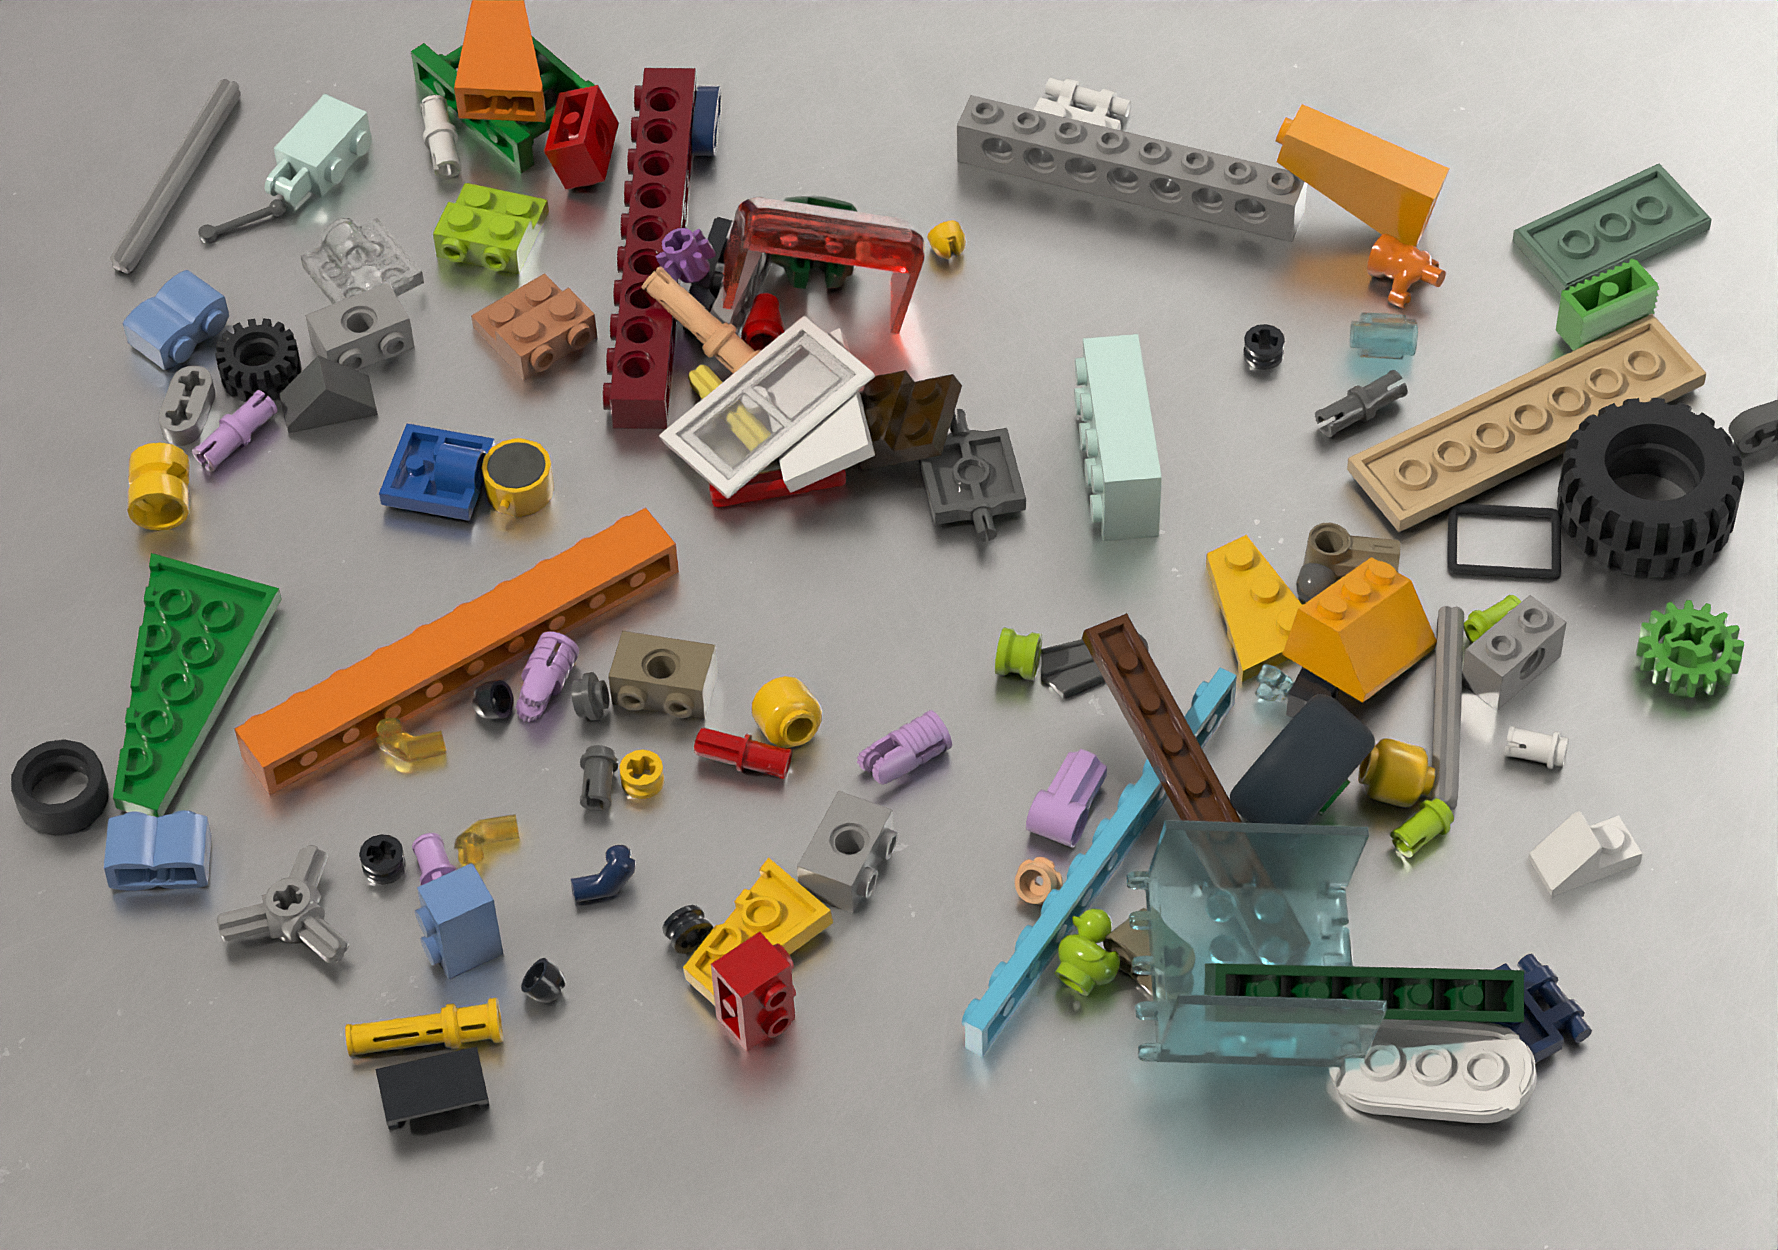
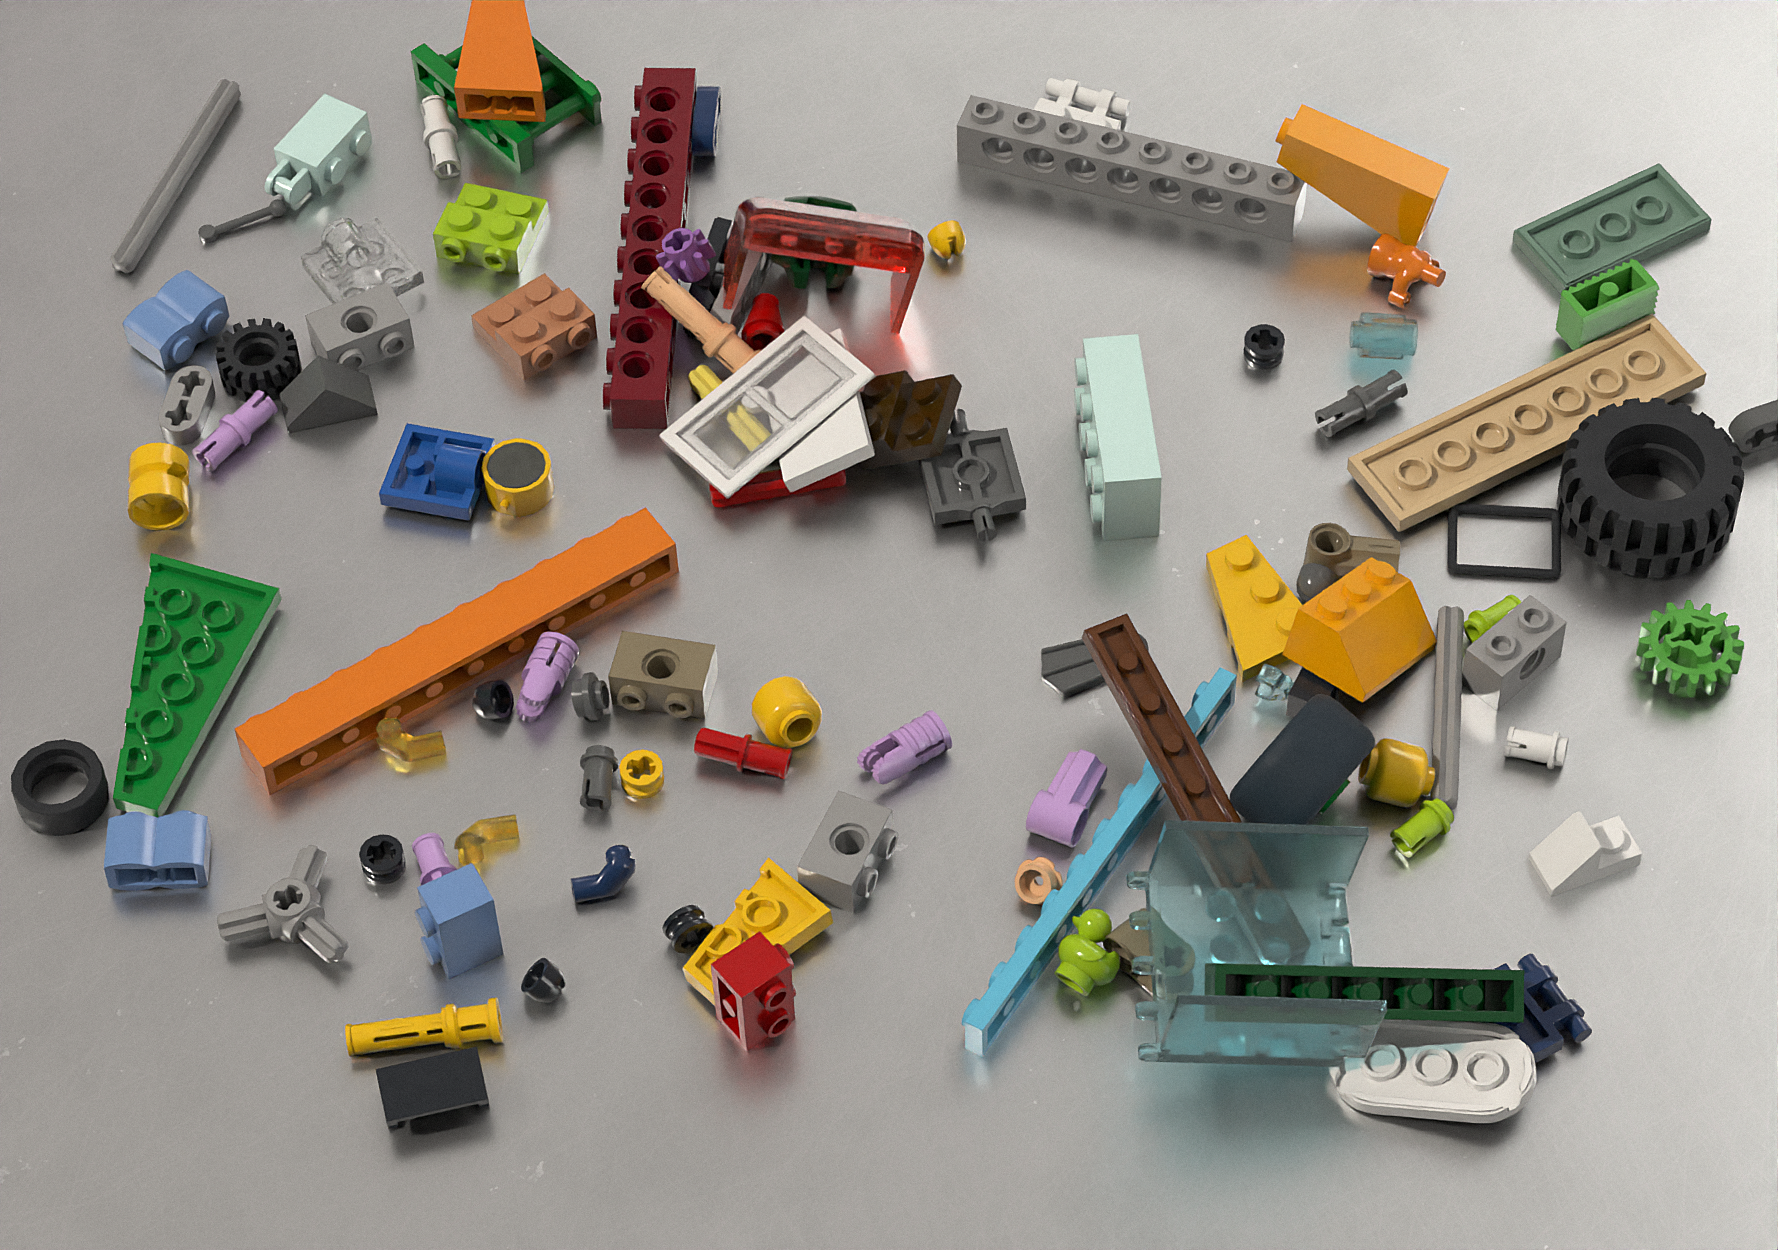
red brick [544,85,619,190] -> none
lime wheel [995,627,1042,681] -> none

